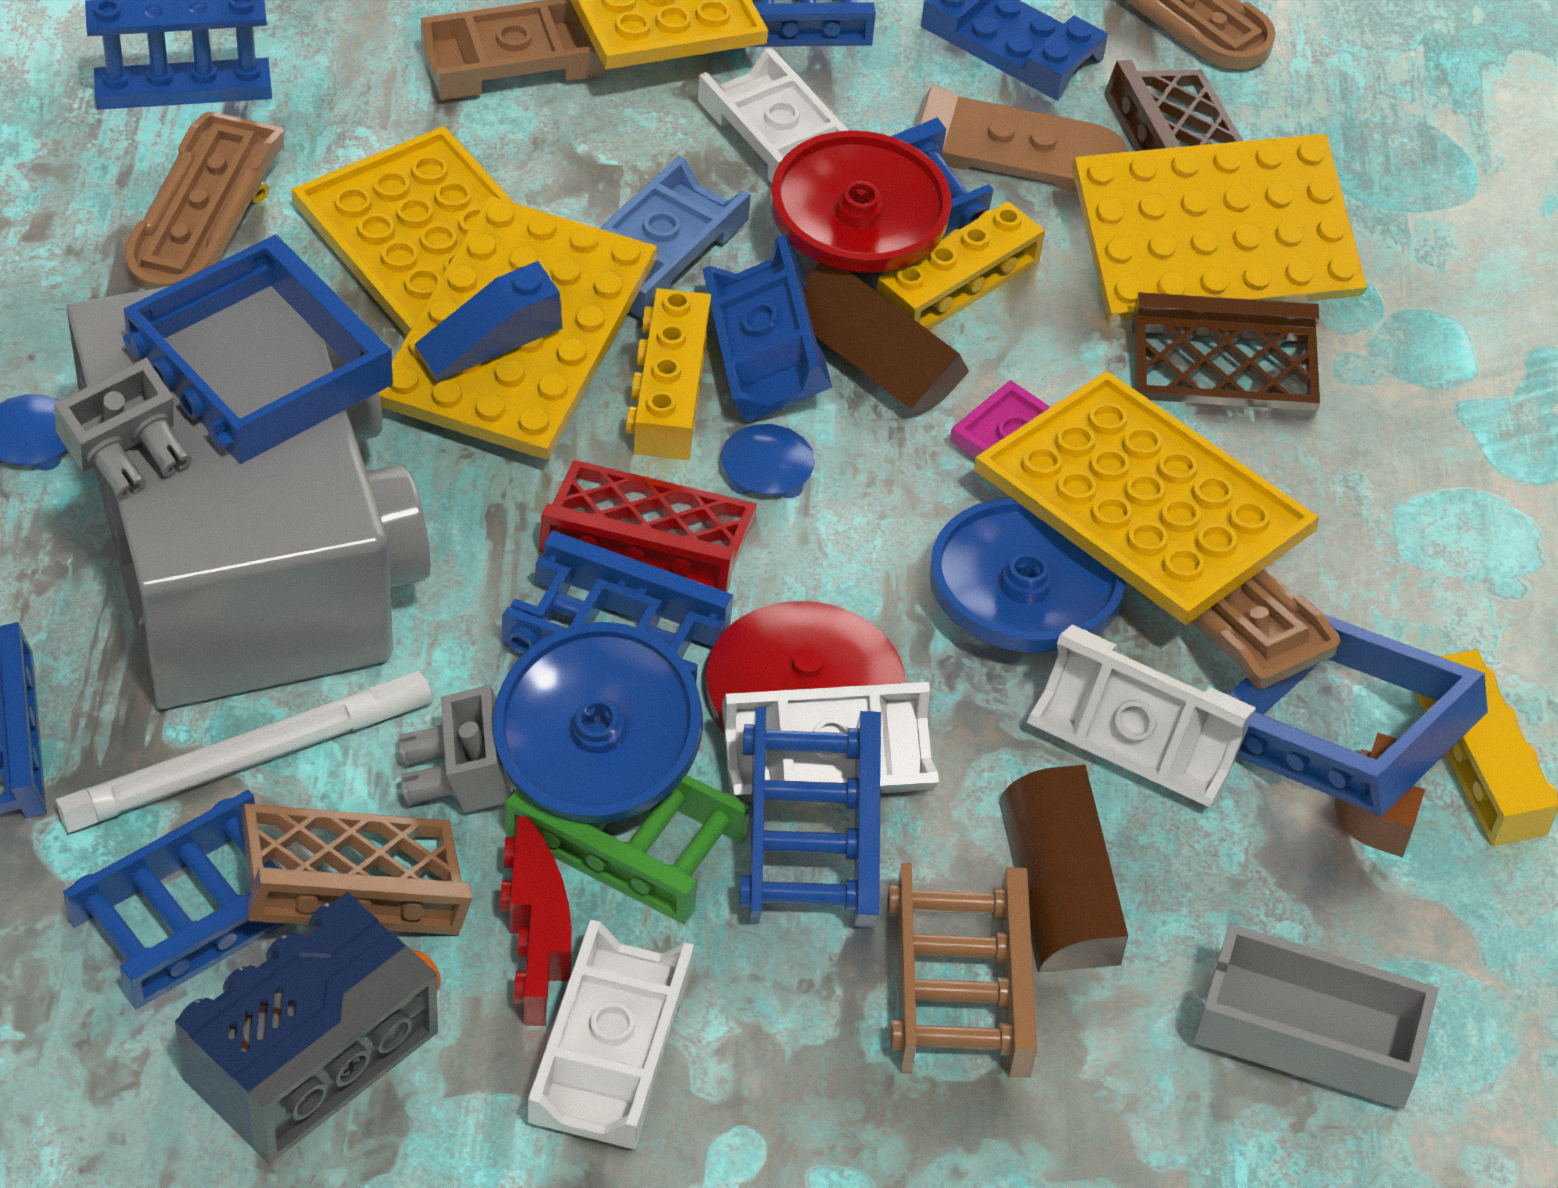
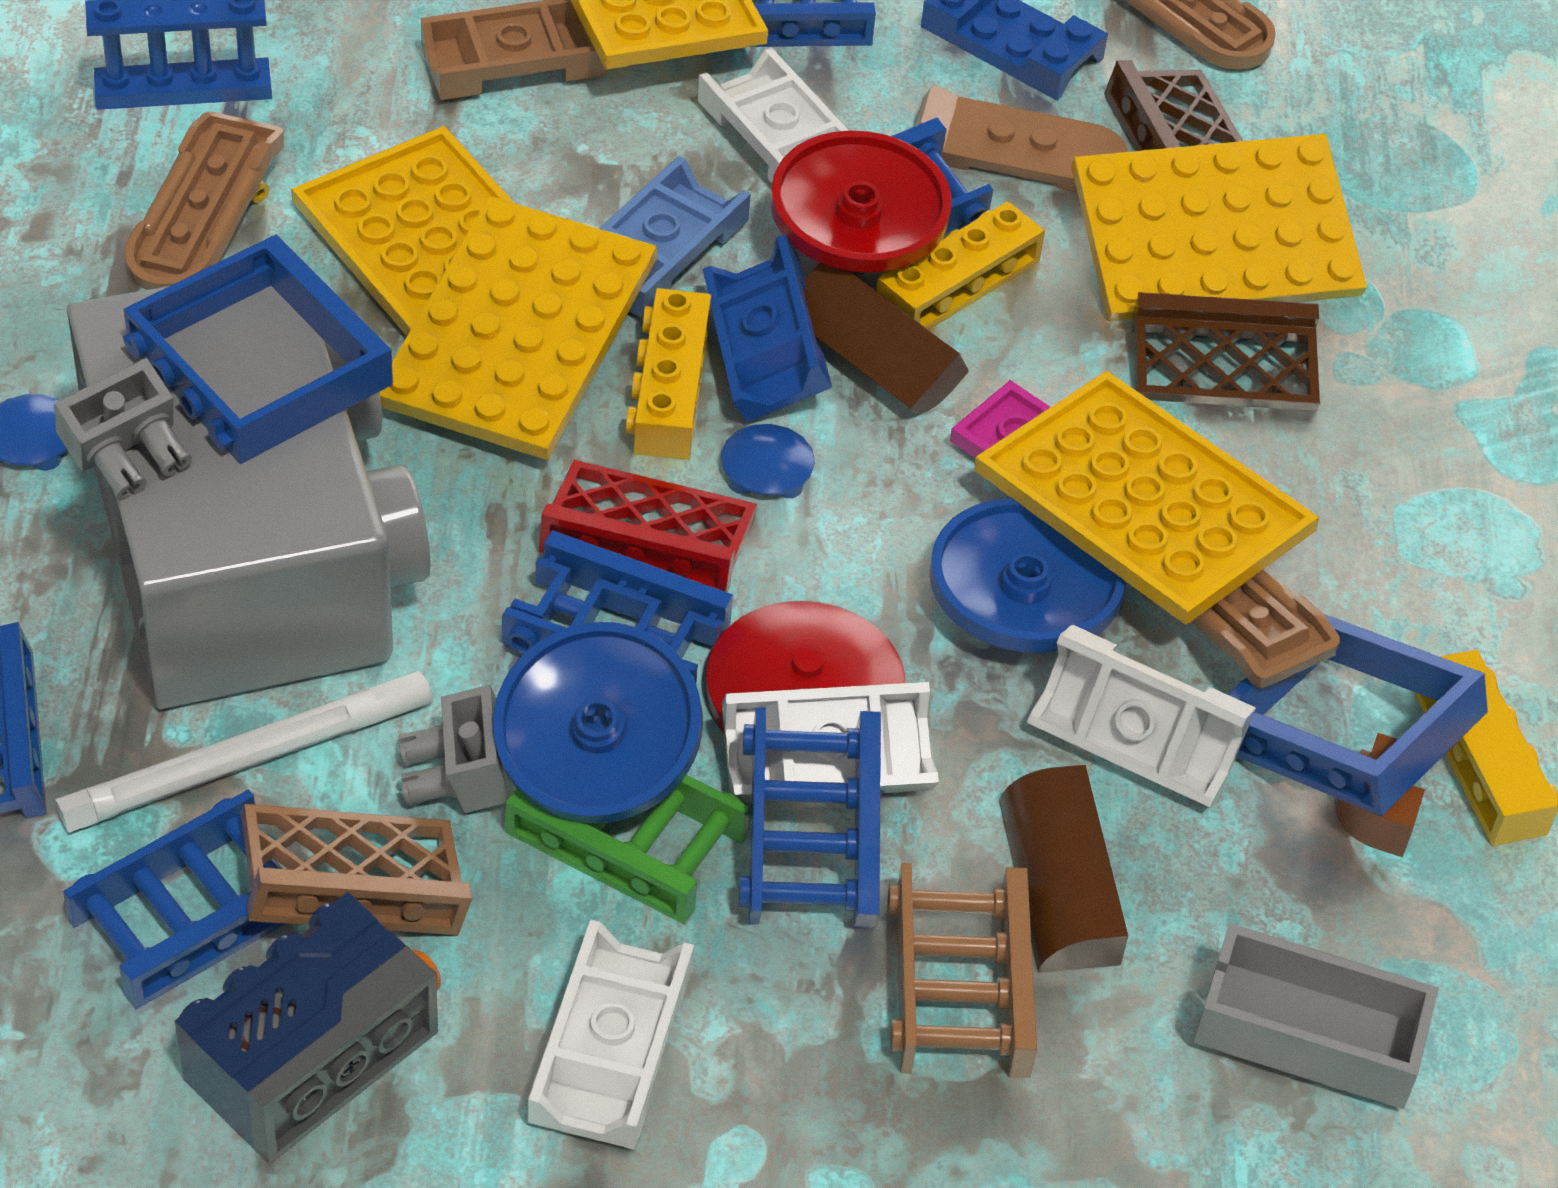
blue slope [414,261,563,382] -> none
red slope [500,816,572,1026] -> none

